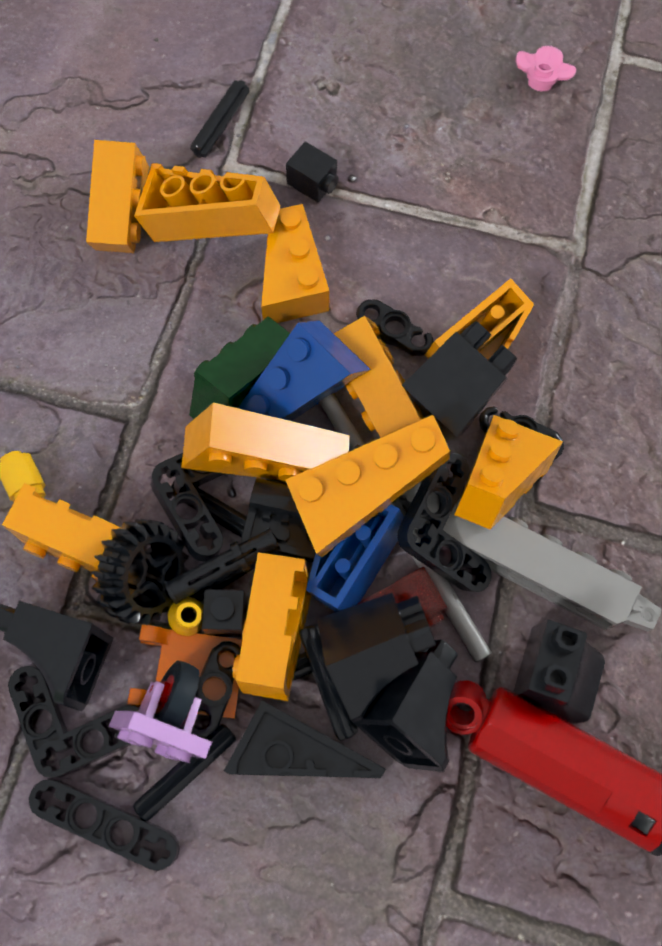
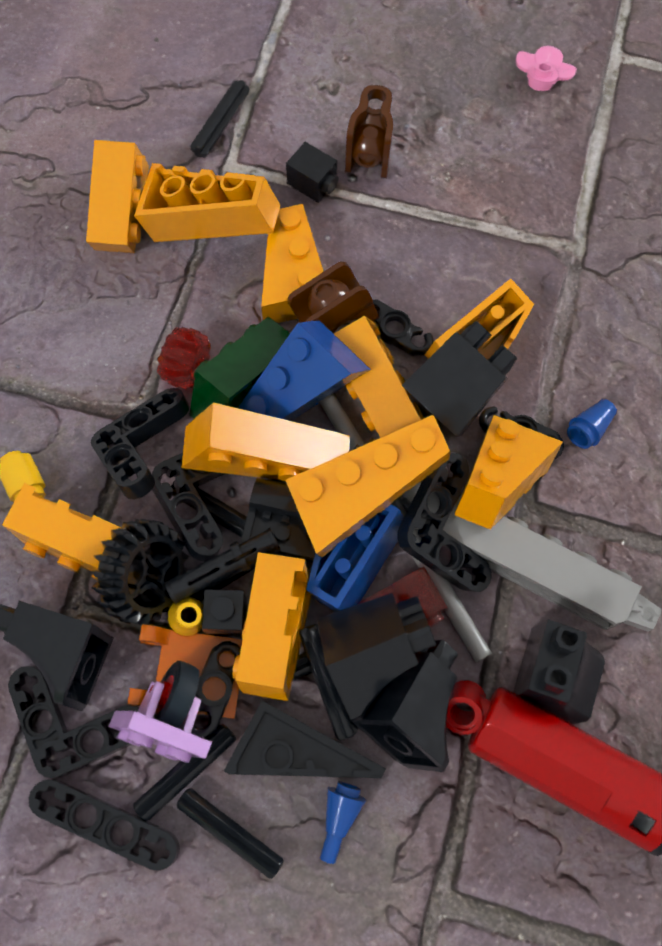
none -> black beam [91,388,190,499]
none -> clear red gear [157,327,211,389]
none -> black axle [176,789,283,879]
none -> reddish brown piece [287,261,380,334]
none -> blue cone [320,781,366,864]
none -> reddish brown piece [345,85,393,179]
none -> blue cone [567,399,617,449]

